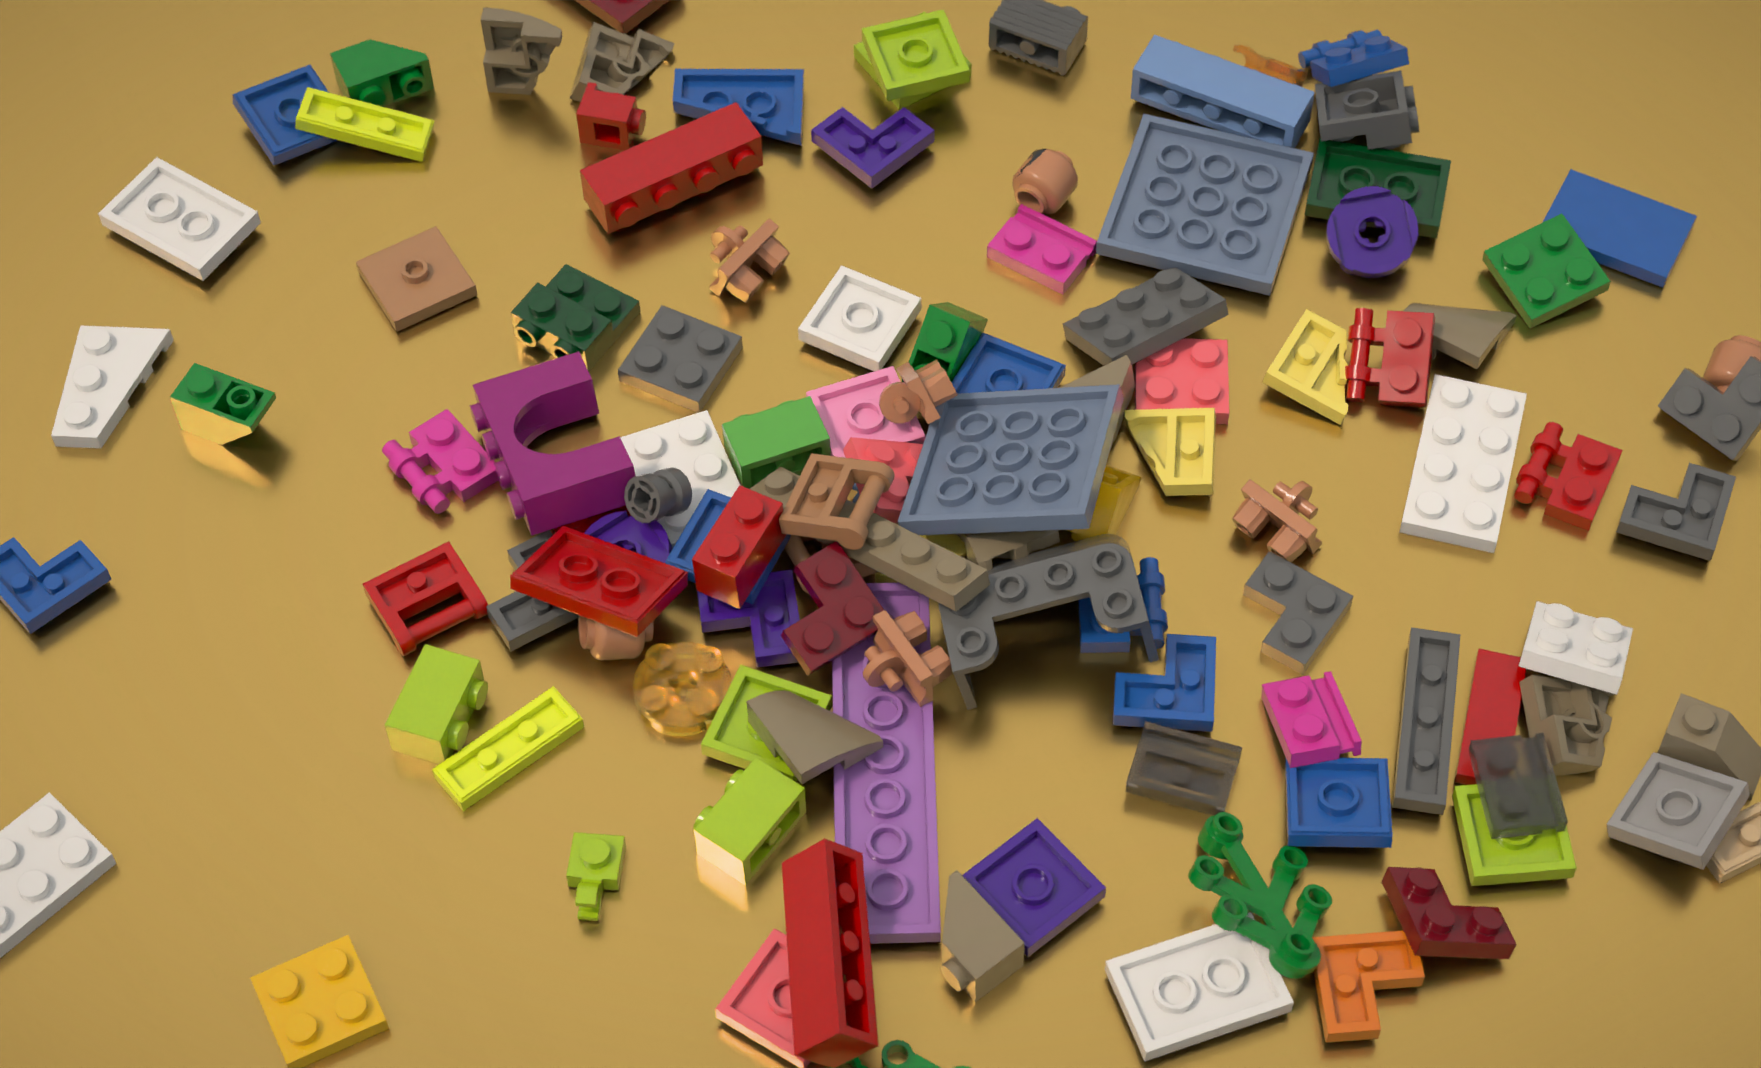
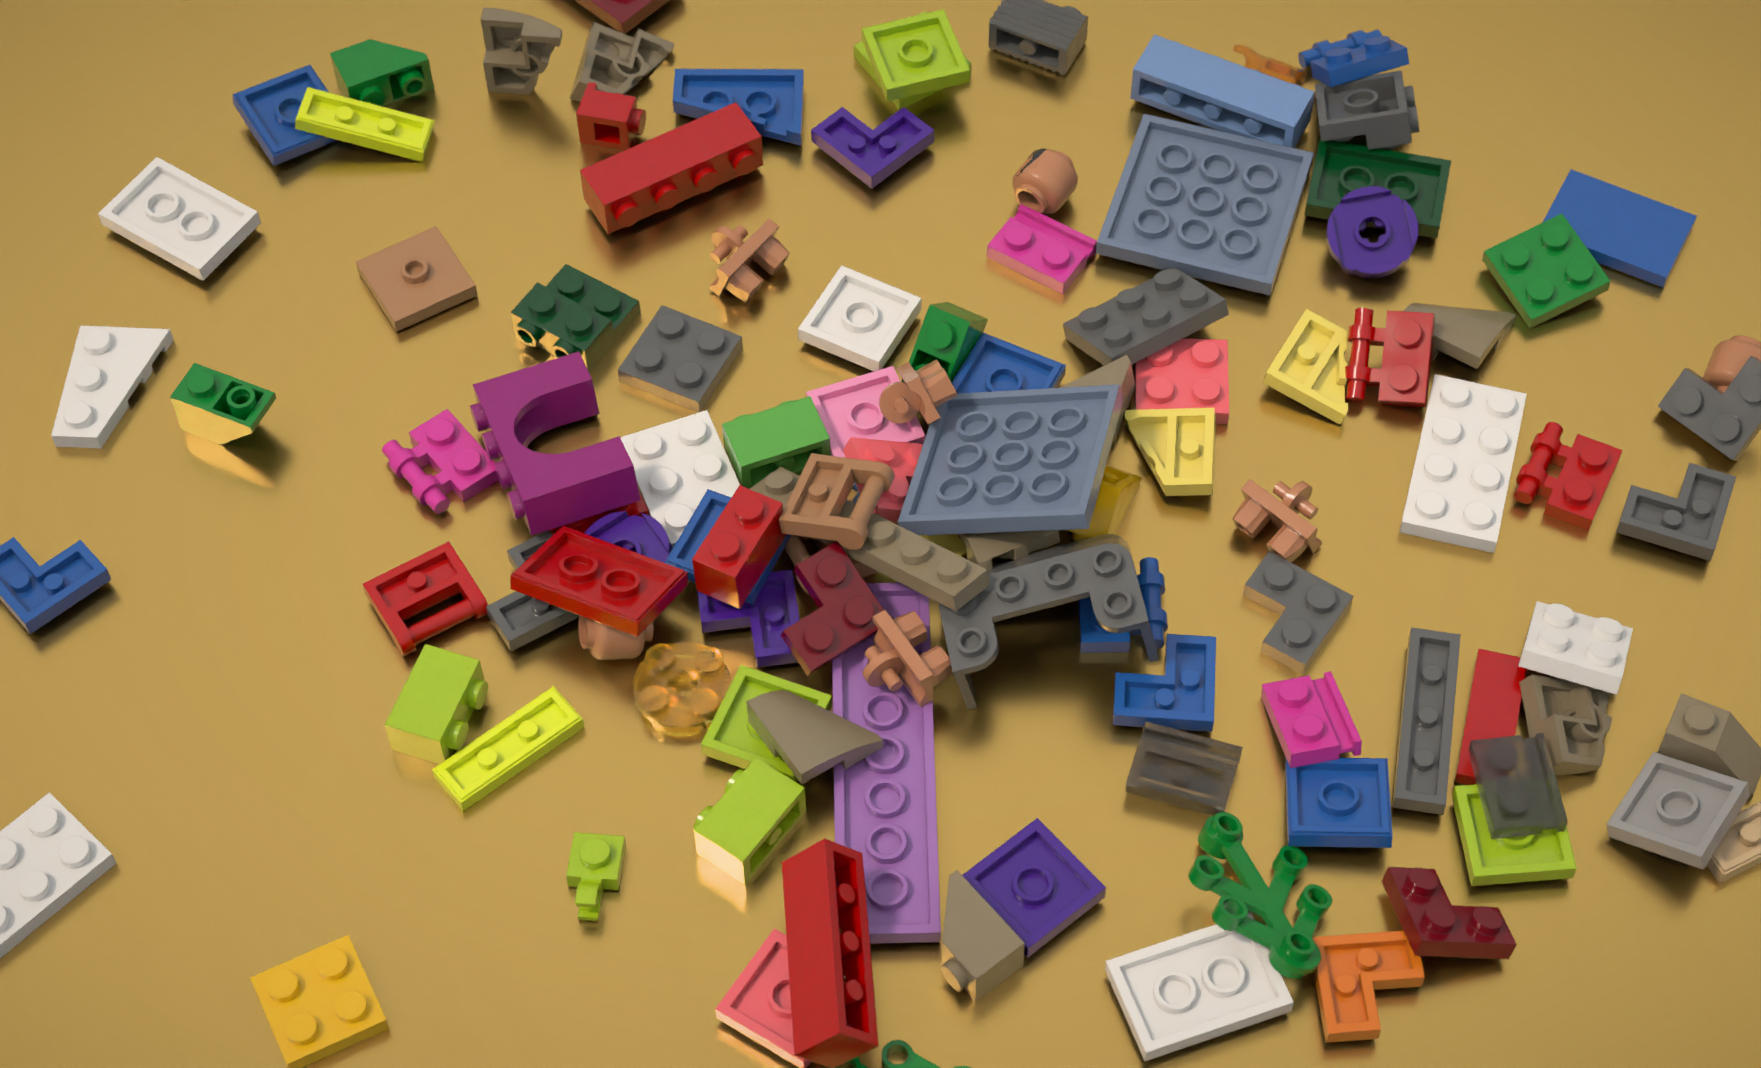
dark grey wheel [624,467,692,523] -> none

